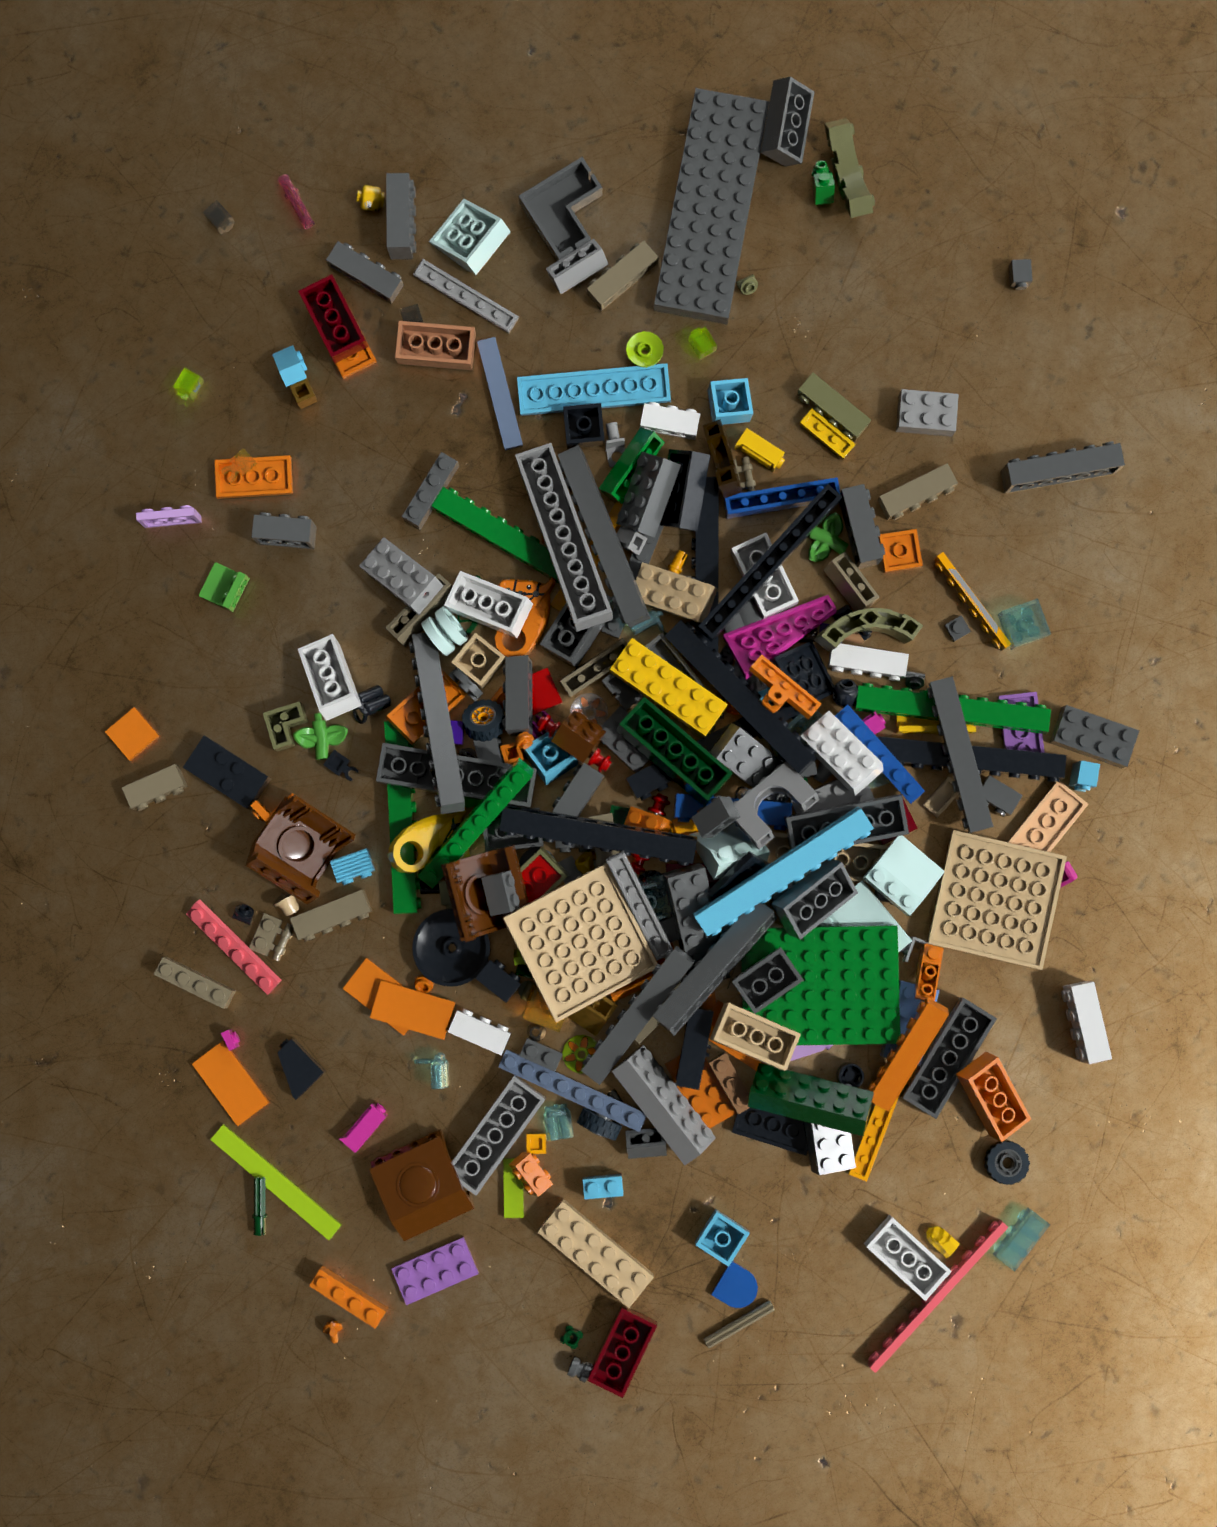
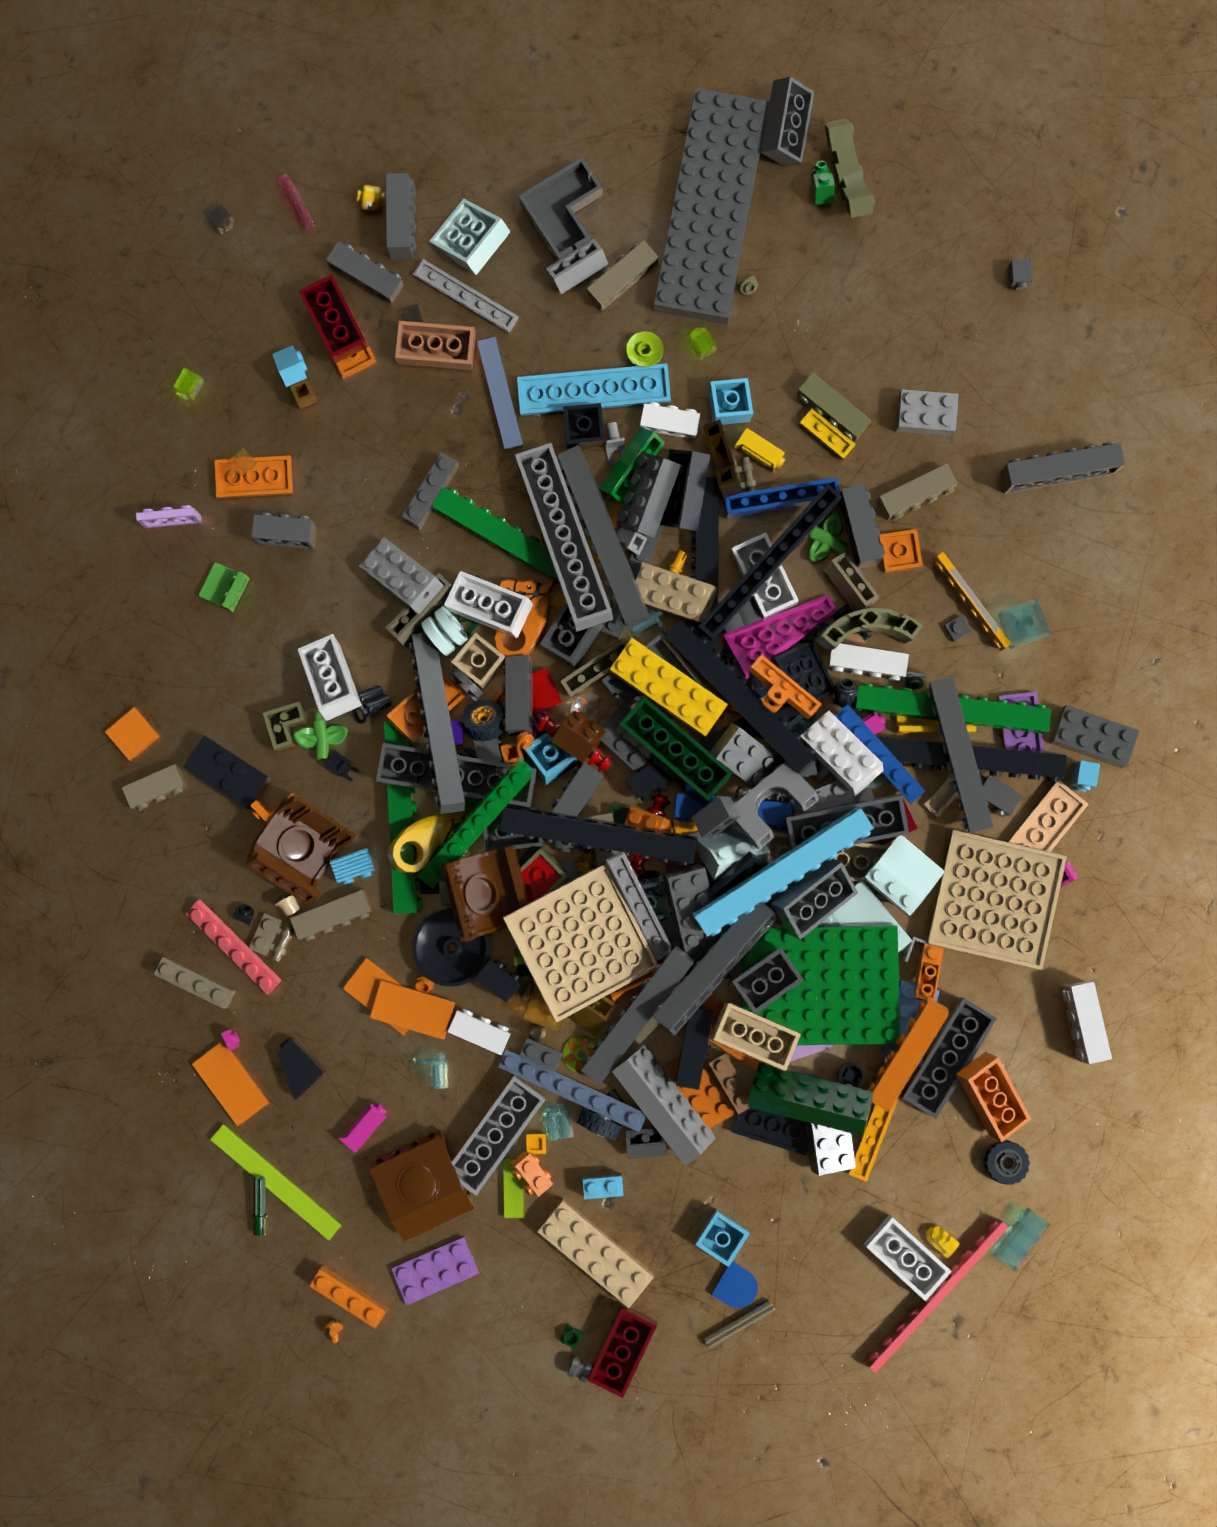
dark grey brick [481,870,520,916] -> none

